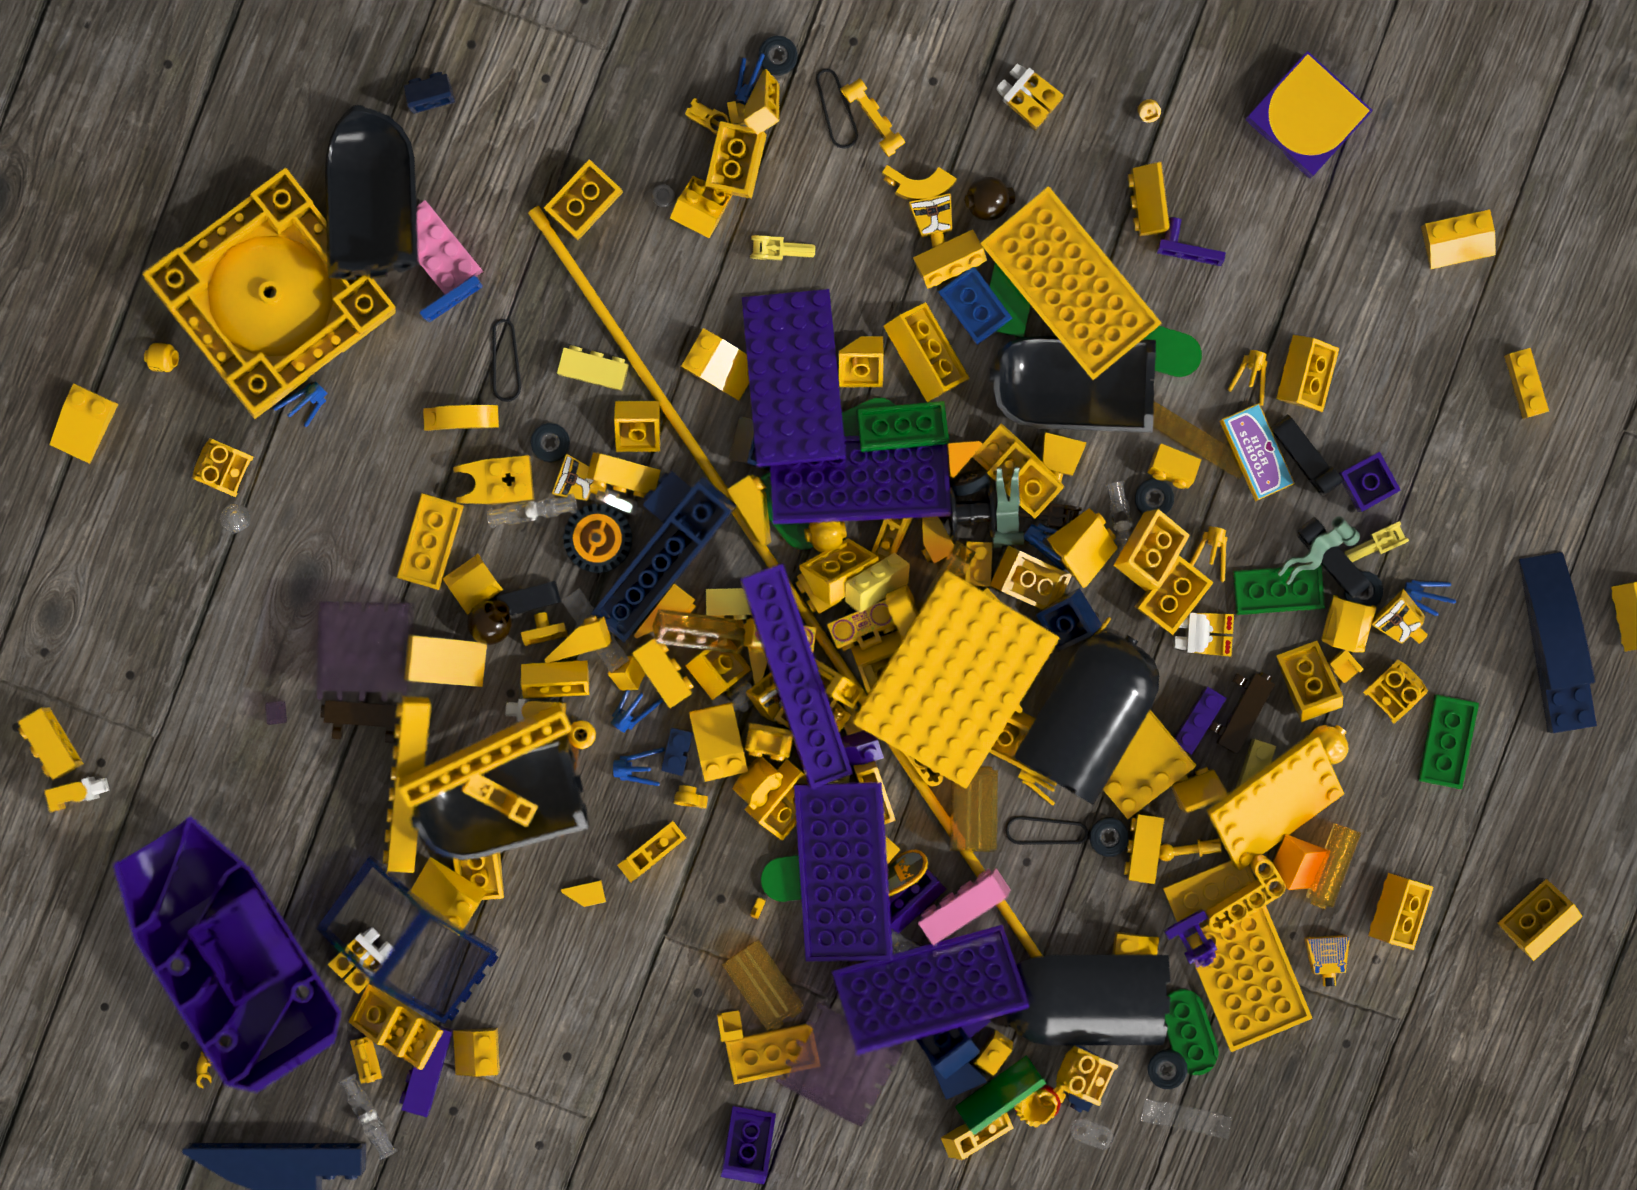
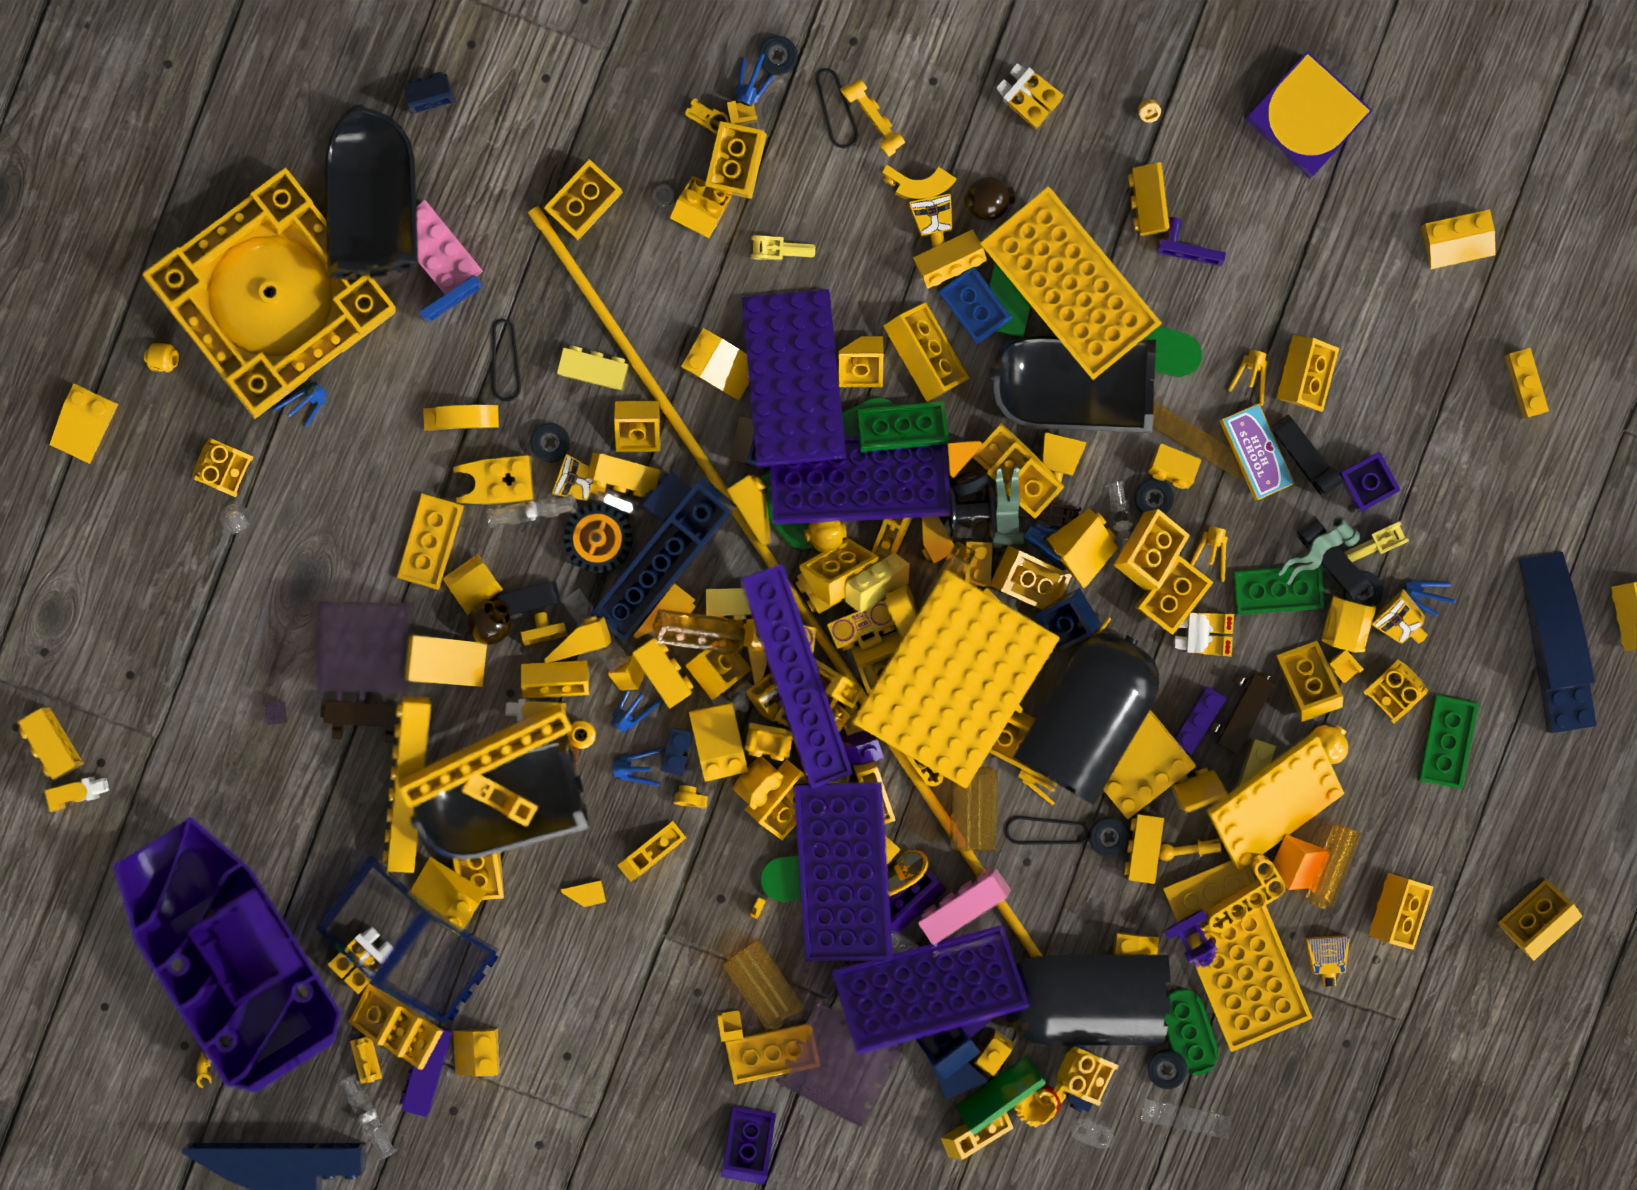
yellow slope [744,69,780,134] -> none

